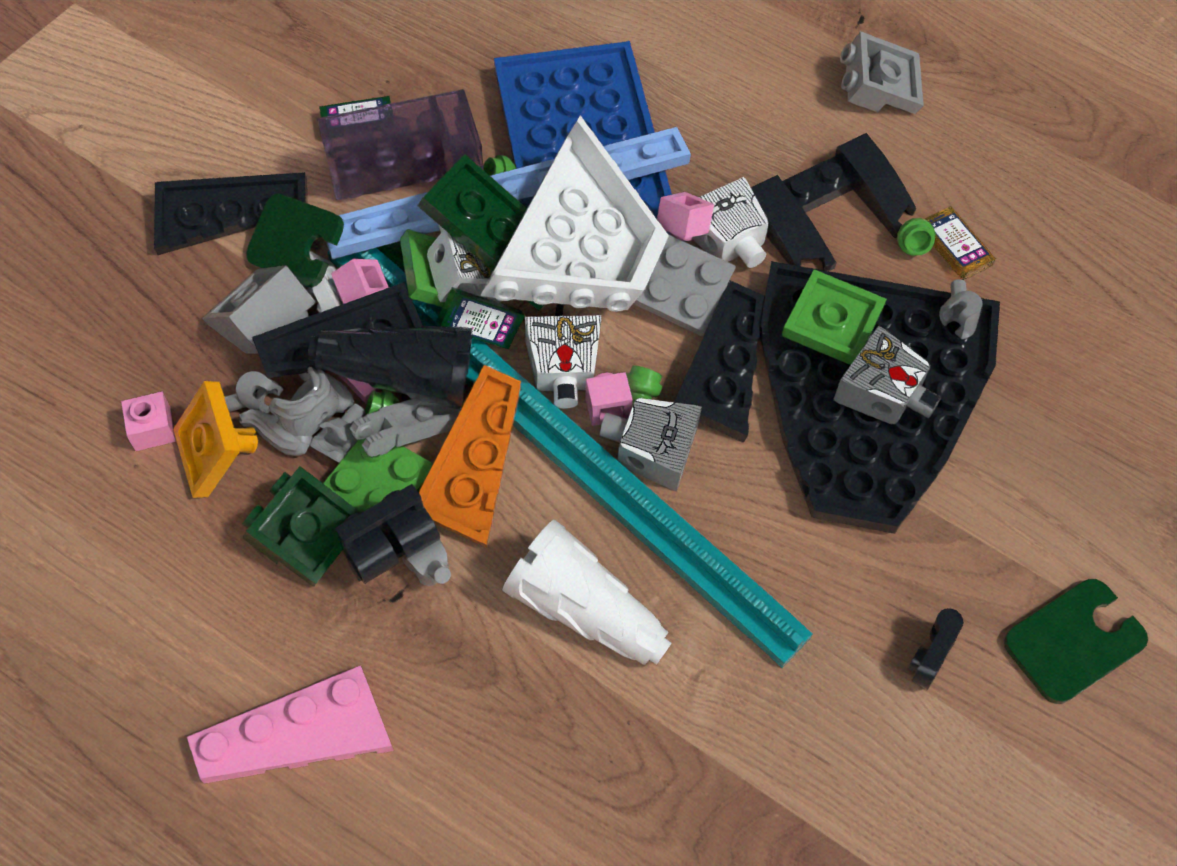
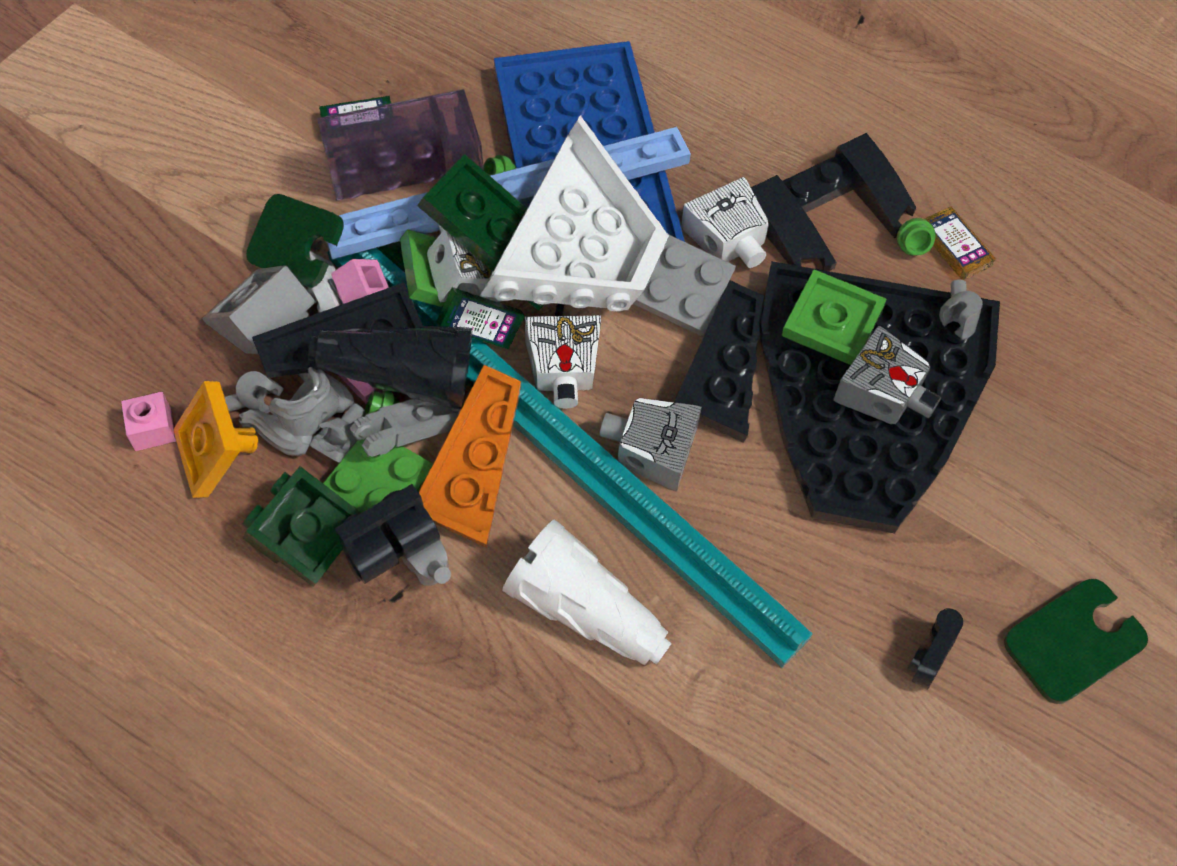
black wing [154,172,308,255] -> none
bright pink wing [187,665,394,784] -> none
bright pink plate [585,372,633,426] -> none
bright green plate [626,365,663,406] -> none
bright pink plate [657,192,714,241] -> none
light grey plate [840,31,924,114] -> none

